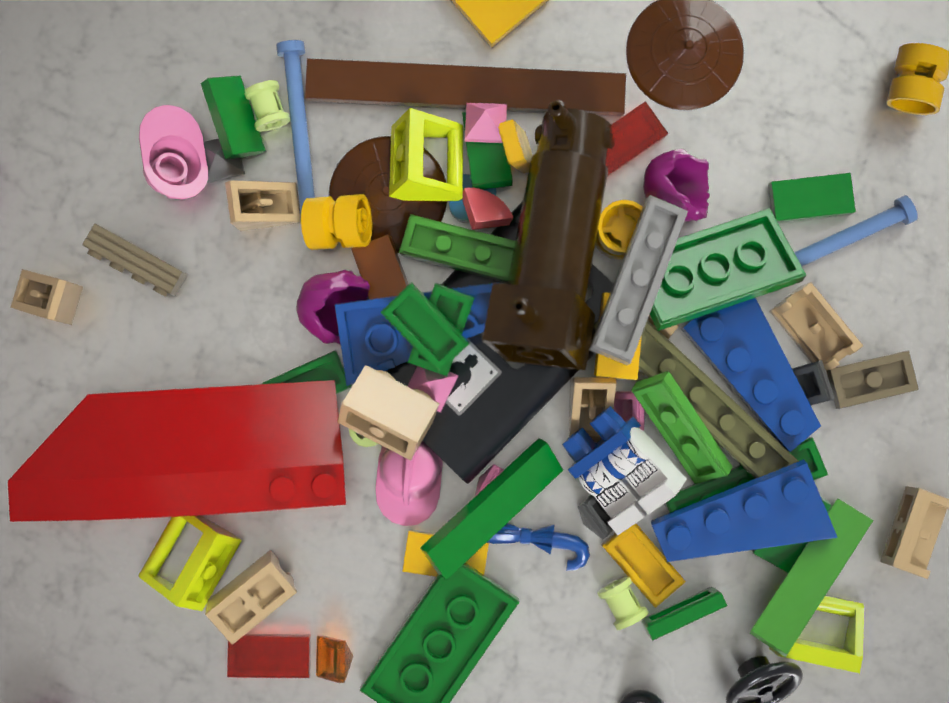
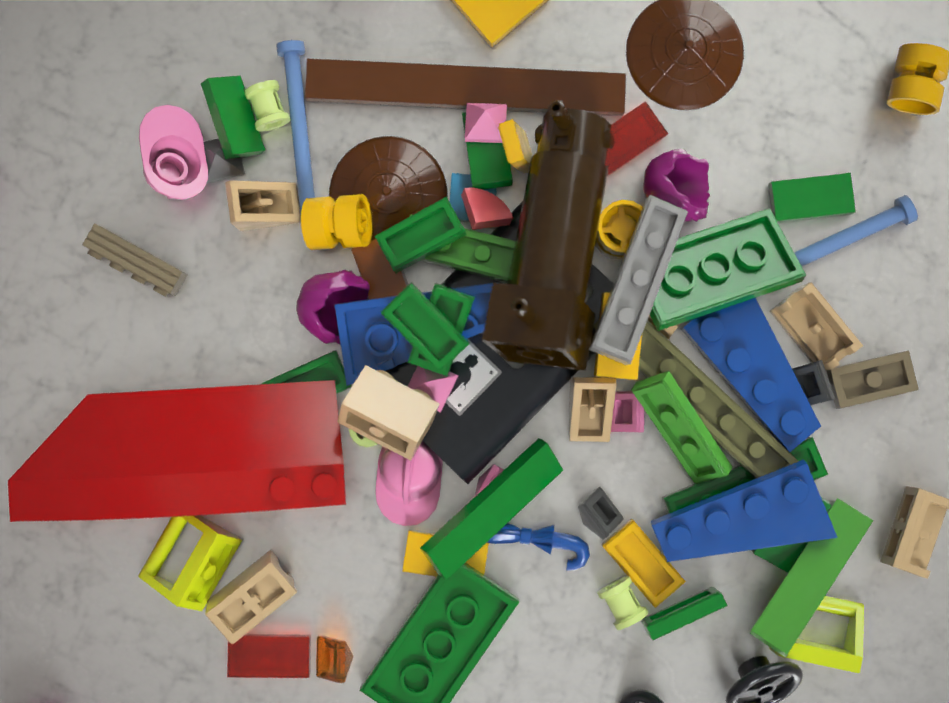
tan slope [10,269,83,325] -> none
neon yellow tile [389,108,463,201] -> none
hips [562,406,687,536] -> none
none -> green tile [375,197,467,274]

